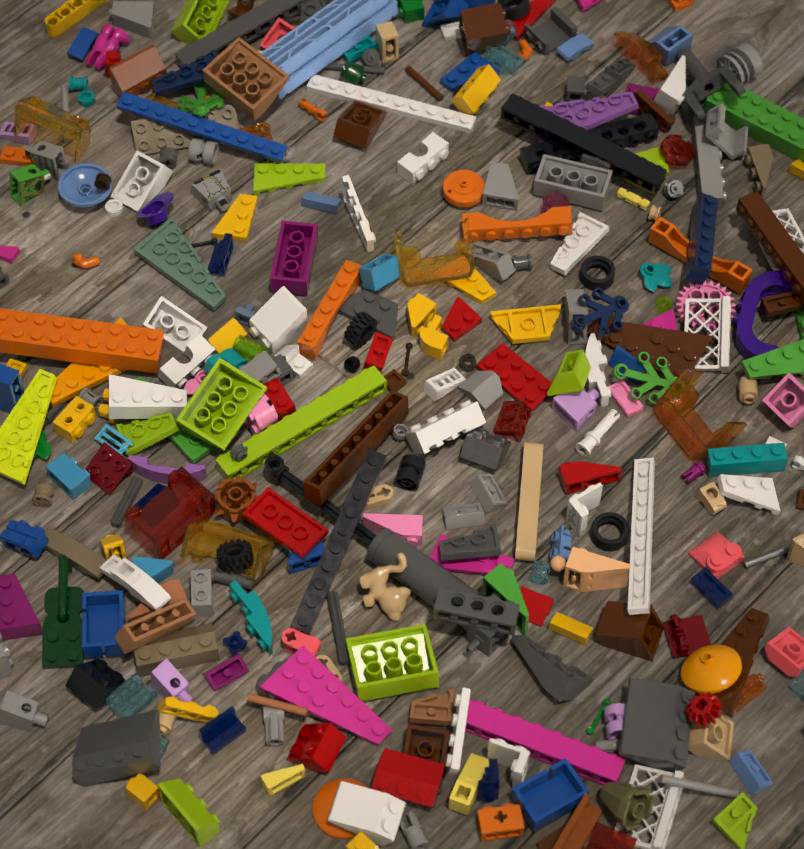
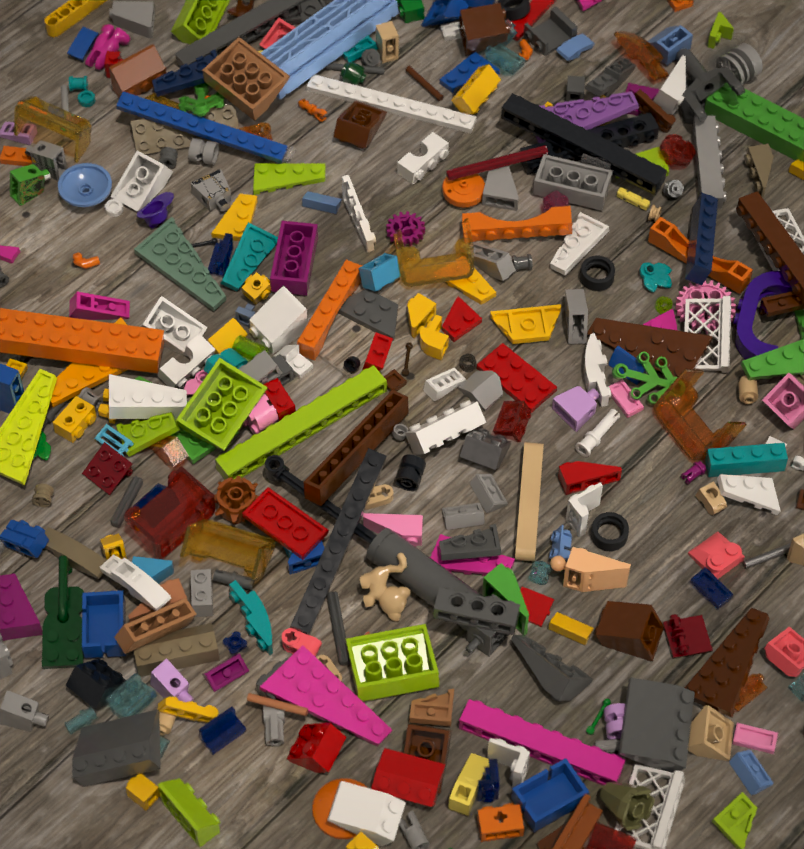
dark azure brick [46,453,91,500] -> none
dark brown bush [94,173,112,190] -> none
medium lavender slope [128,455,207,484] -> none
black tyre [216,539,254,573] -> none
dark grey plate [230,444,248,462] -> none
light yellow slope [260,764,306,796] -> none
black tyre [344,311,378,348] -> none
white wing [444,688,471,781] -> none
lime slope [547,349,591,396] -> none
dark blue plant [569,288,629,339] -> none
white plate [628,457,655,615] -> none
light grey bar [659,774,739,798] -> none
light orange dish [681,645,742,694] -> none
red gear [686,691,722,728] -> none
light grey panel [705,103,748,160] -> none
none -> clear light blue pin [64,706,98,734]
none -> dark pink slope [69,291,130,320]
none -> clear orange slope [149,436,189,467]
none -> teal wing [220,222,278,292]
none -> yellow brick [242,272,271,305]
none -> magenta gear [386,211,425,247]
none -> dark red axle [446,145,548,180]
none -> lime slope [708,12,734,49]
none -> bright pink tile [732,723,778,754]

